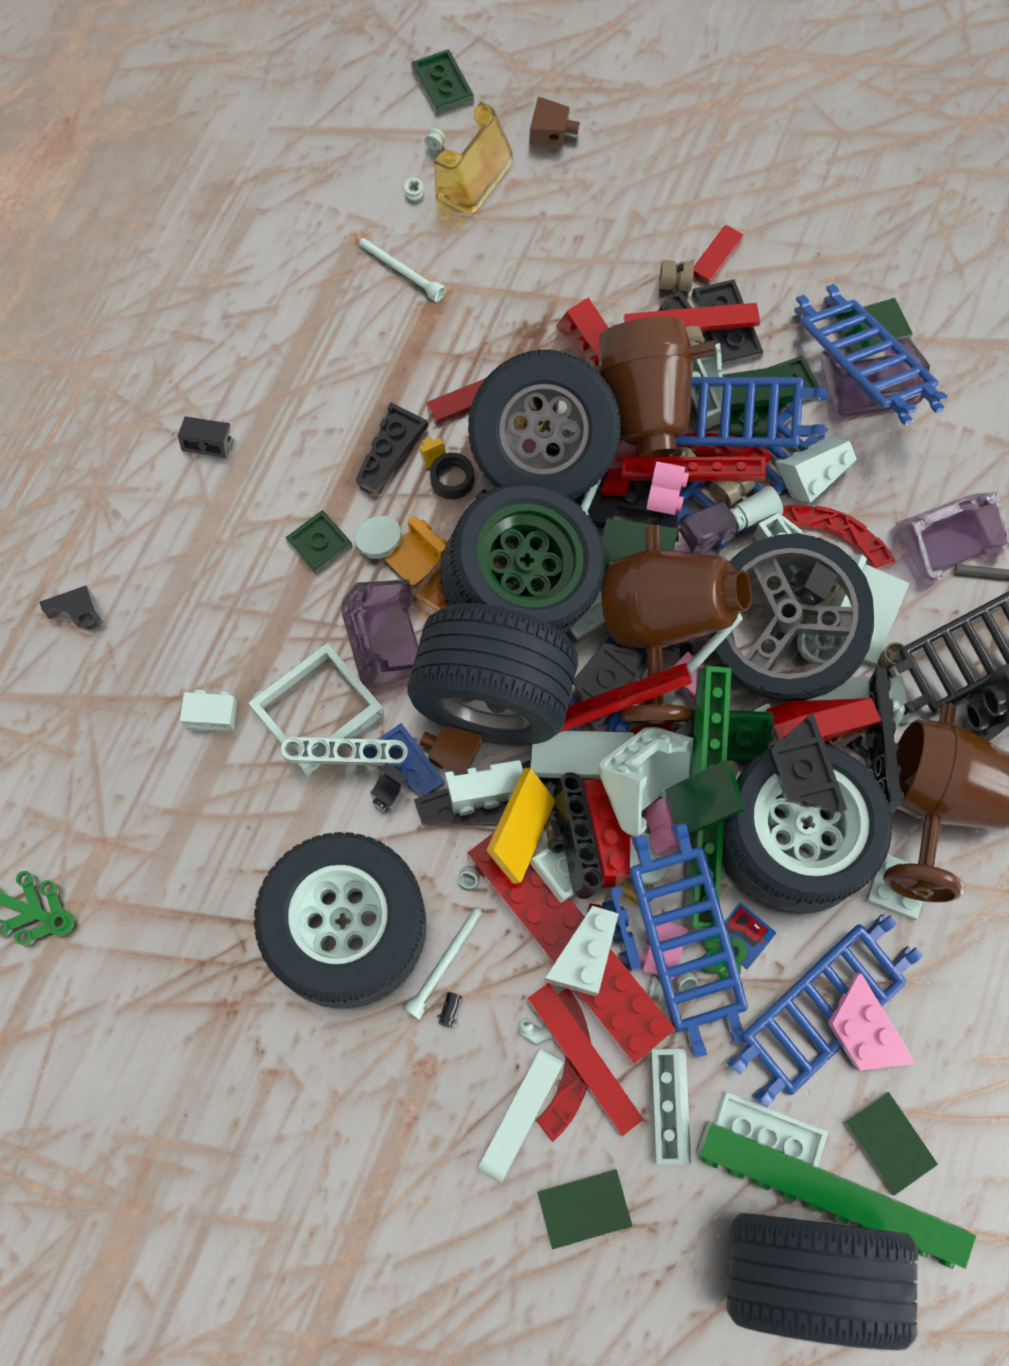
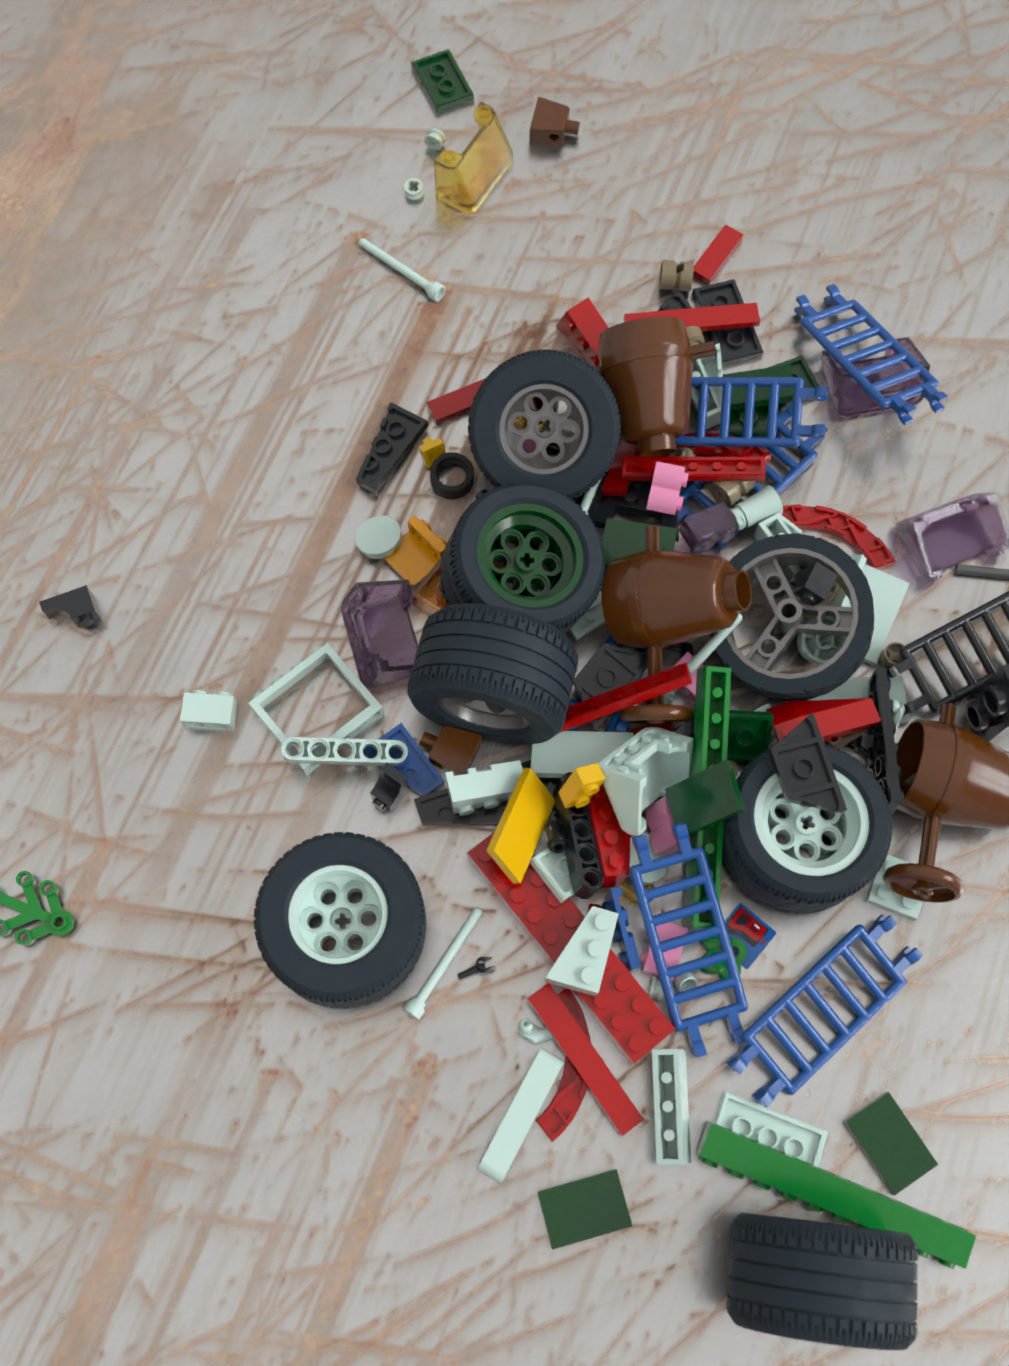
black hinge [178,416,231,458] -> none
dark green tile [285,510,353,574] -> none
black pin [437,992,463,1028] -> none
light aqua hinge [458,866,479,889] -> none
light aqua wedge [775,437,857,503] -> none
bright pink wing [828,972,915,1071] -> none
dark green tile [833,298,913,354] -> none
none -> black hand [457,957,496,979]
none -> yellow piece [558,763,606,808]

